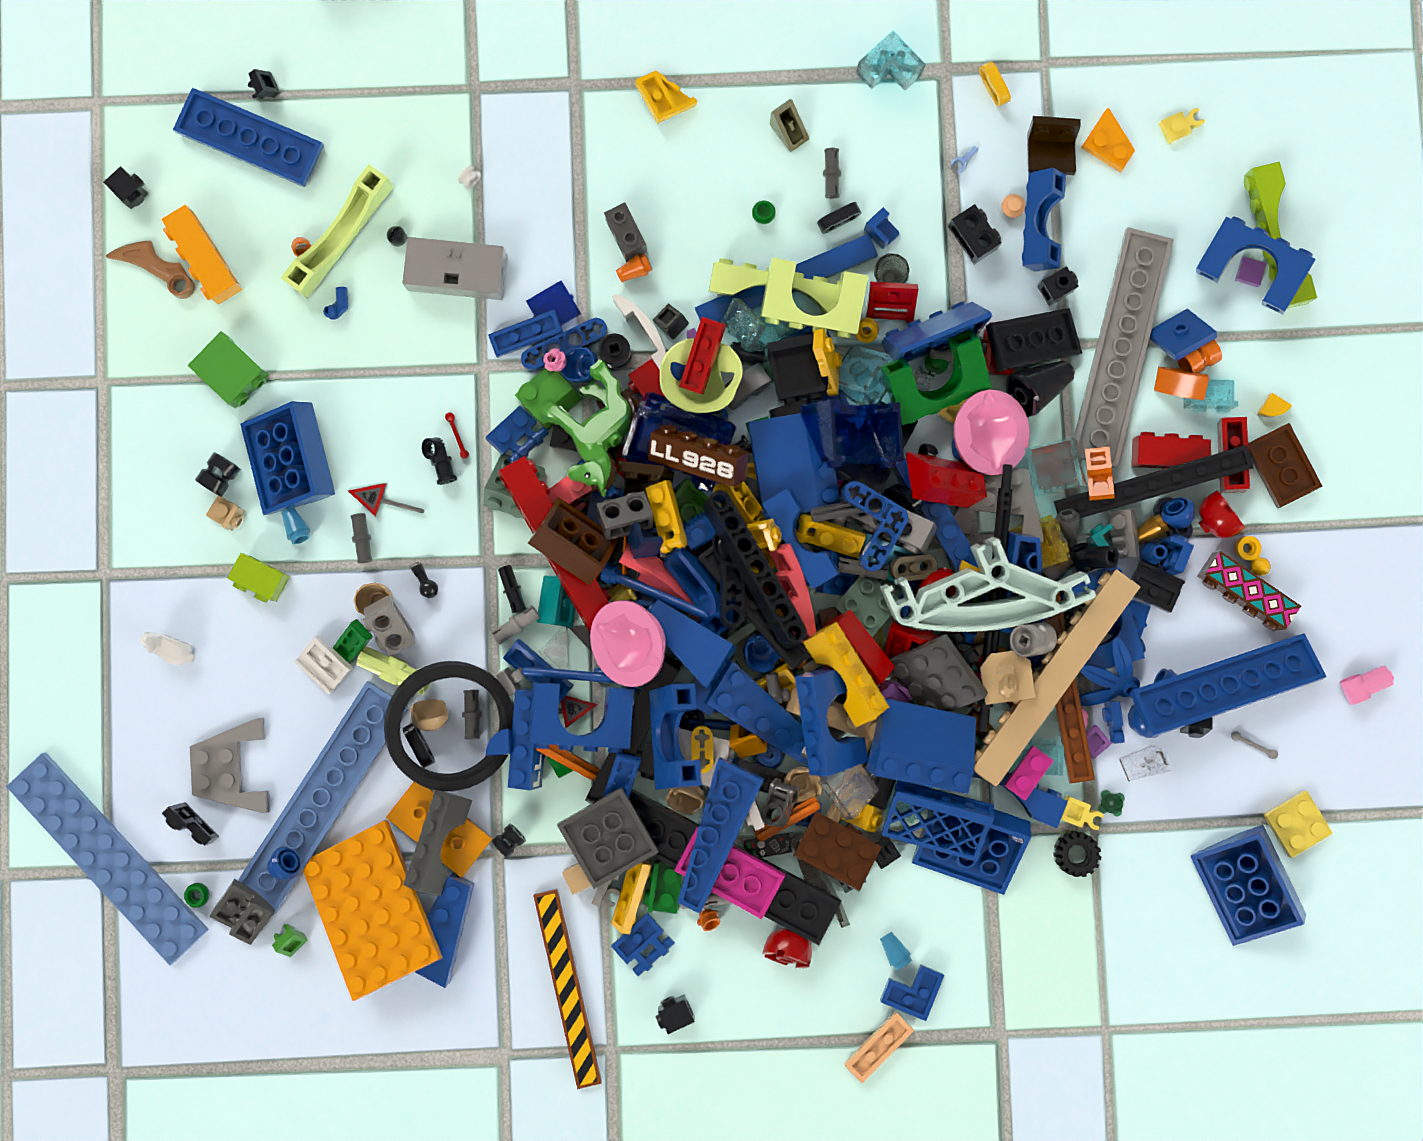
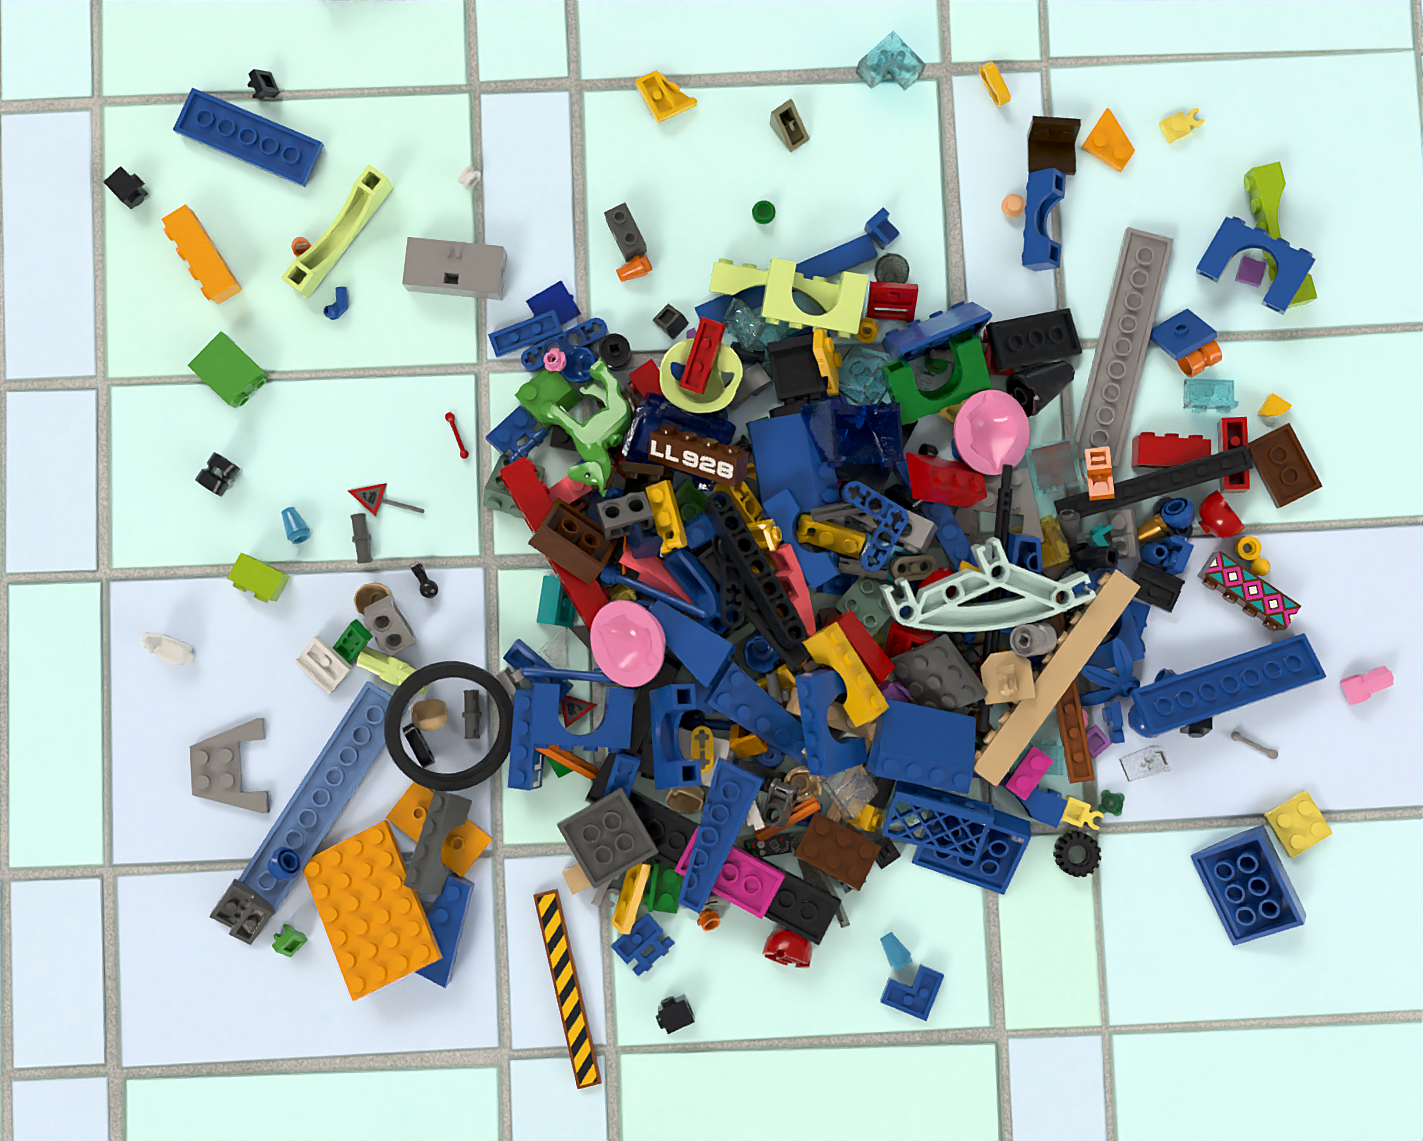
medium blue plate [6,752,209,965] -> none
medium nougat piece [106,241,195,299] -> none
black plate [161,802,219,846] -> none
green plate [184,883,210,908] -> none
tan bracket [206,496,245,531] -> none
blue slope [240,401,335,515] -> none
black hinge [387,226,407,247] -> none
black connector [421,437,458,485] -> none
blue tile [485,729,512,756] -> none
light grey pin [492,605,540,645] -> none
black wheel [492,823,526,858] -> none
black axle [498,565,527,614] -> none
white slope [612,293,666,370] -> none
black beam [817,202,862,234] -> none
dark grey pin [823,148,841,199] -> none
light nougat plate [844,1011,914,1083] -> none
black brick [948,204,1002,265] -> none
light blue hand [951,146,978,174] -> none
black brick [1037,266,1079,306] -> none
orange slope [1154,366,1209,400] -> none

